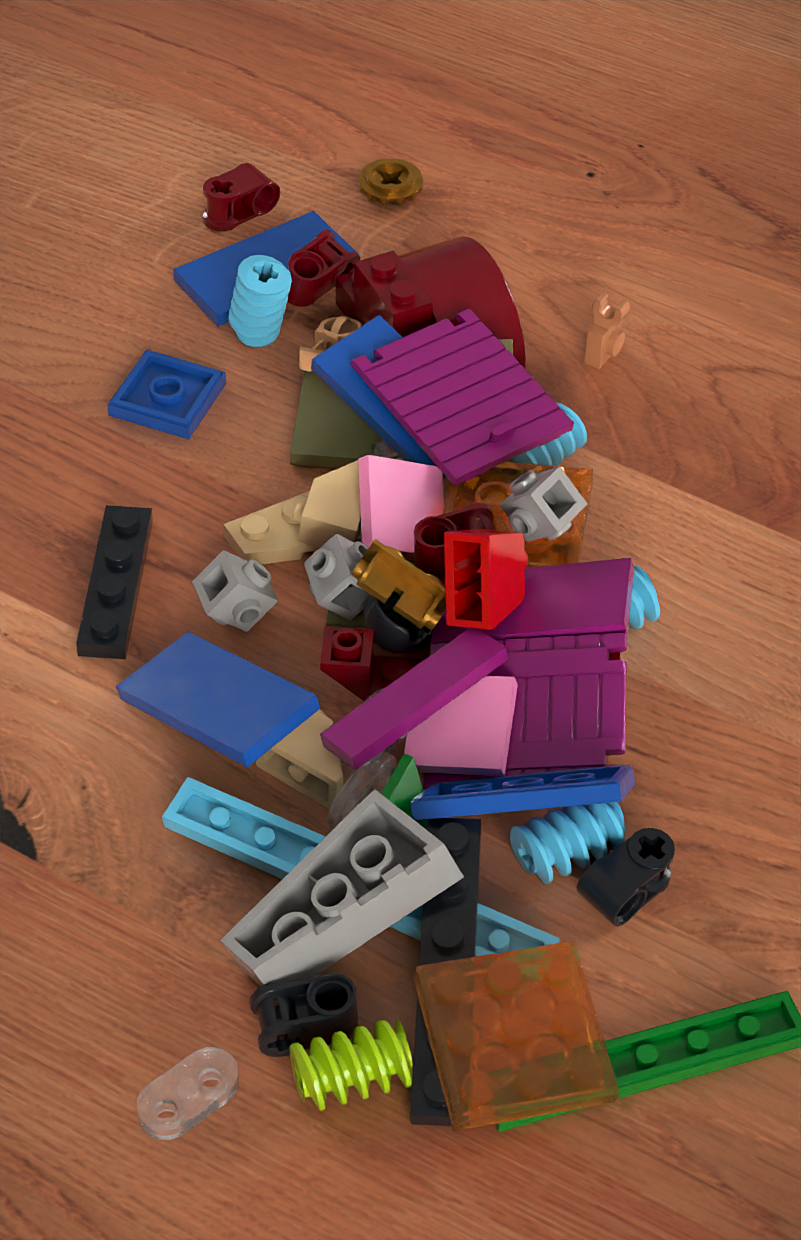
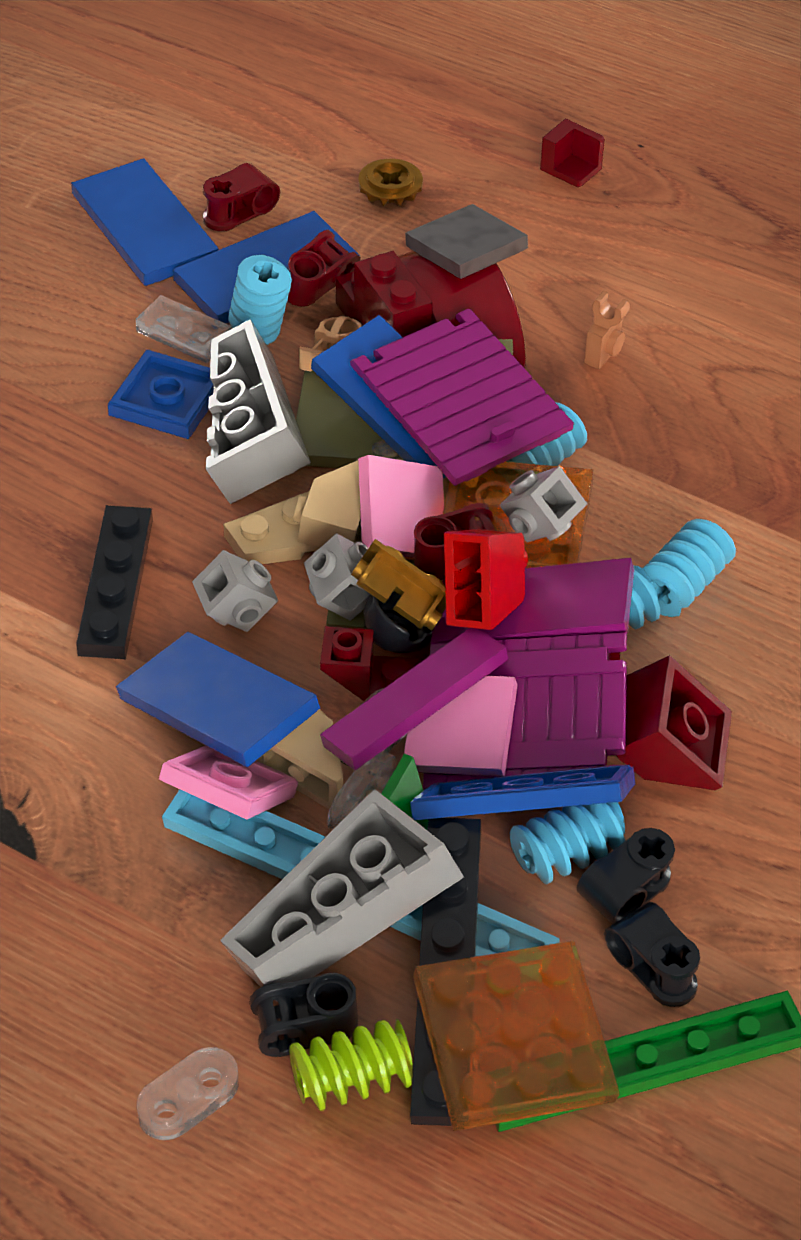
none -> blue tile [71,158,219,286]
none -> clear plate [135,295,231,363]
none -> bright pink tile [159,746,298,820]
none -> light grey wedge [206,319,311,504]
none -> flat silver tile [405,204,528,279]
none -> dark red panel [540,118,605,187]
none -> black piece [604,902,700,1007]
none -> dark red slope [616,655,732,791]
none -> medium azure piece [642,519,736,617]

